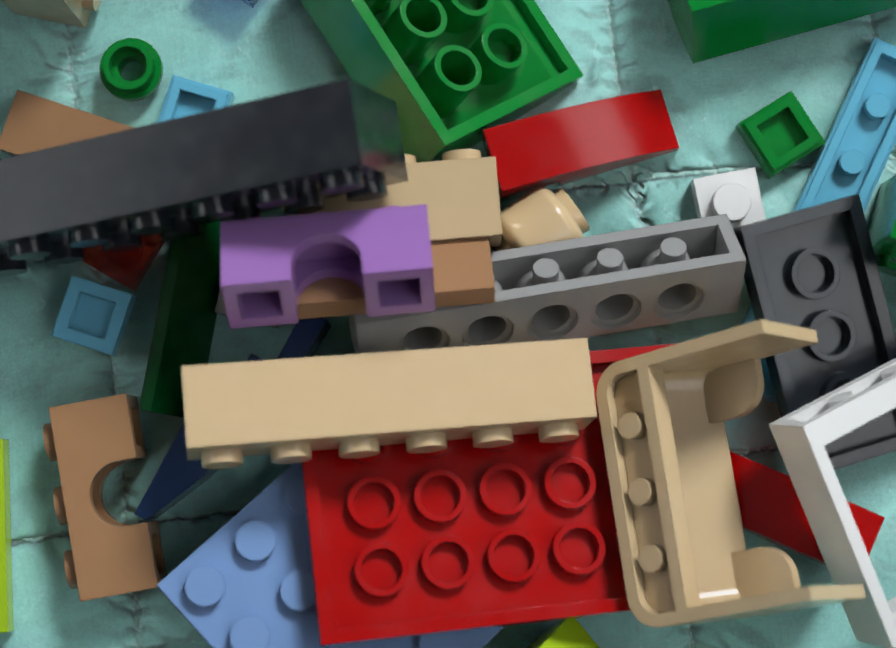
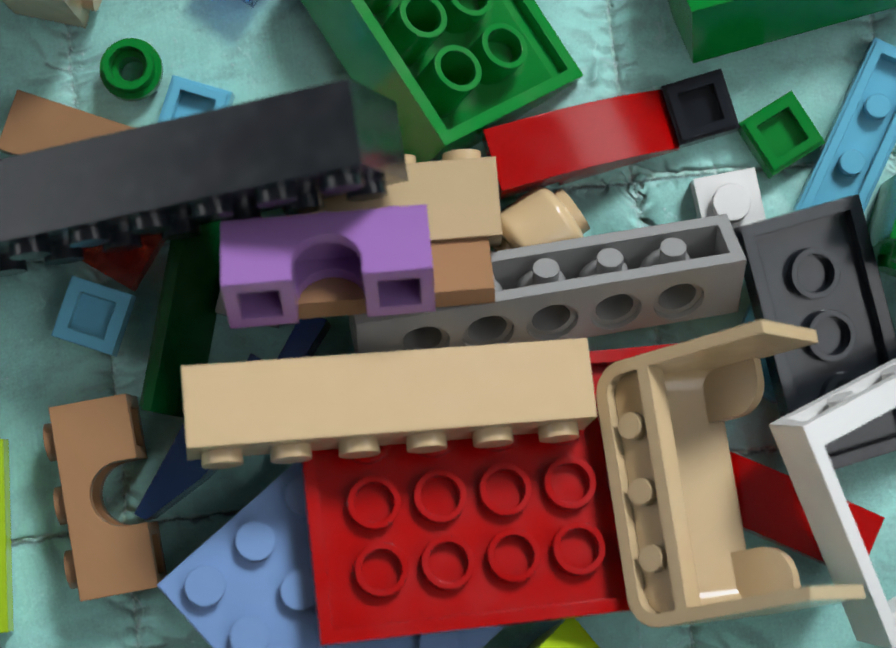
none -> black tile [660,69,740,149]

